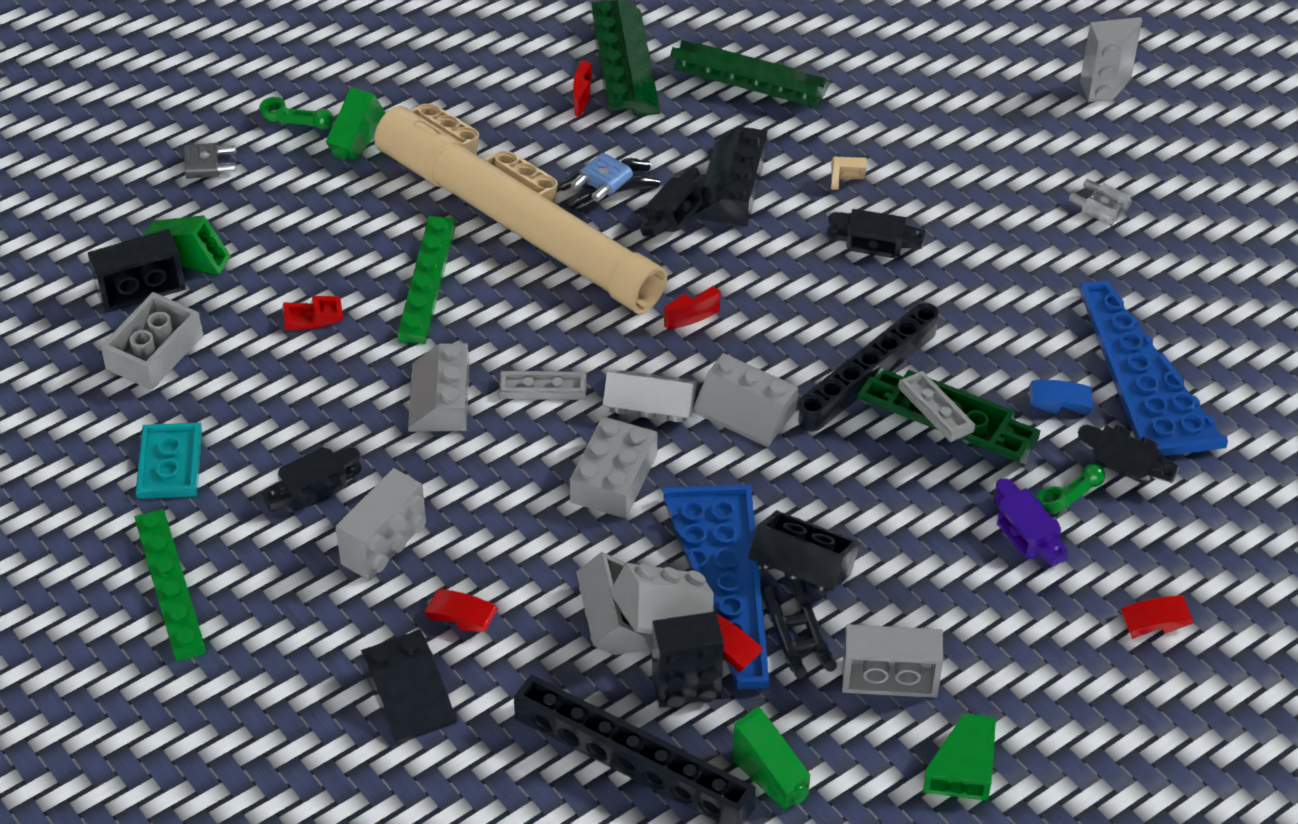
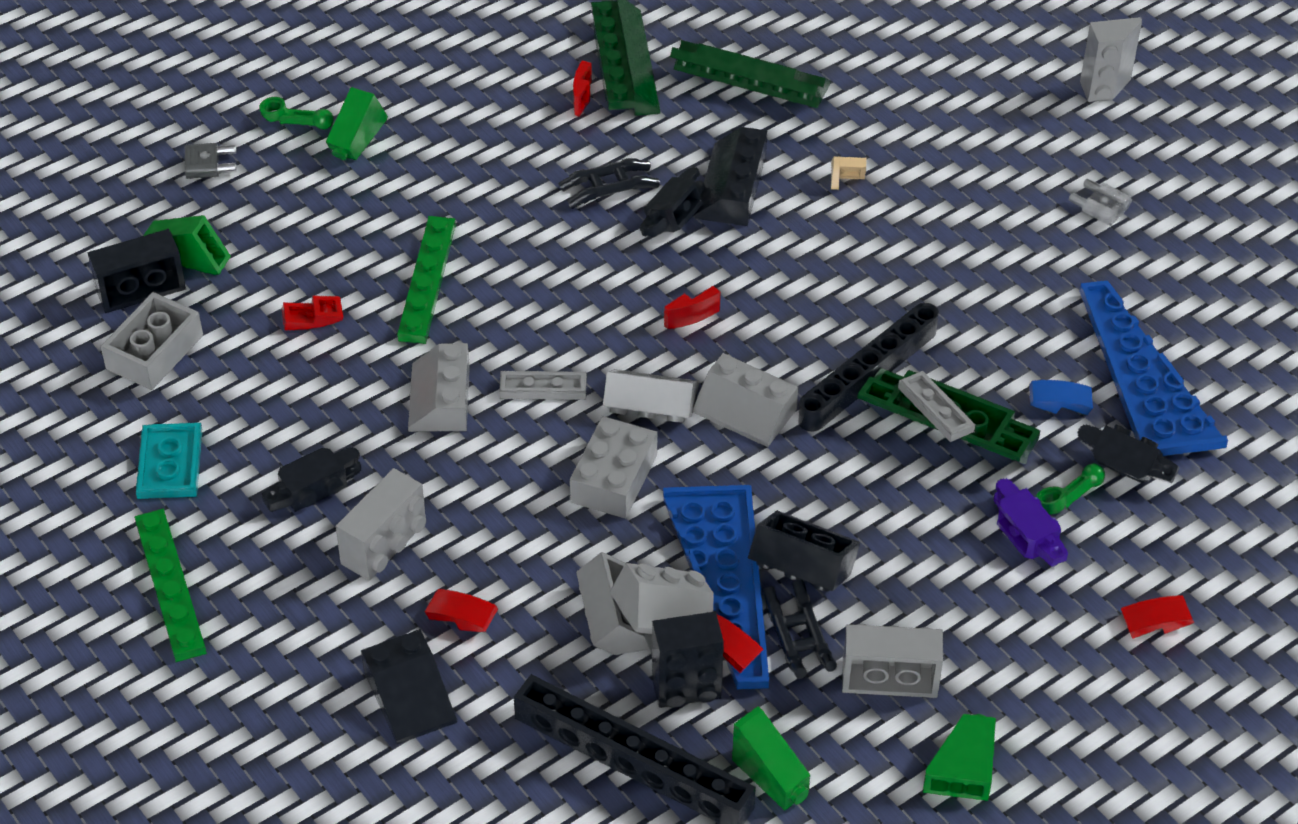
tan piece [374,104,667,314] -> none
medium blue piece [571,153,633,202] -> none
black hinge [827,209,925,258] -> none

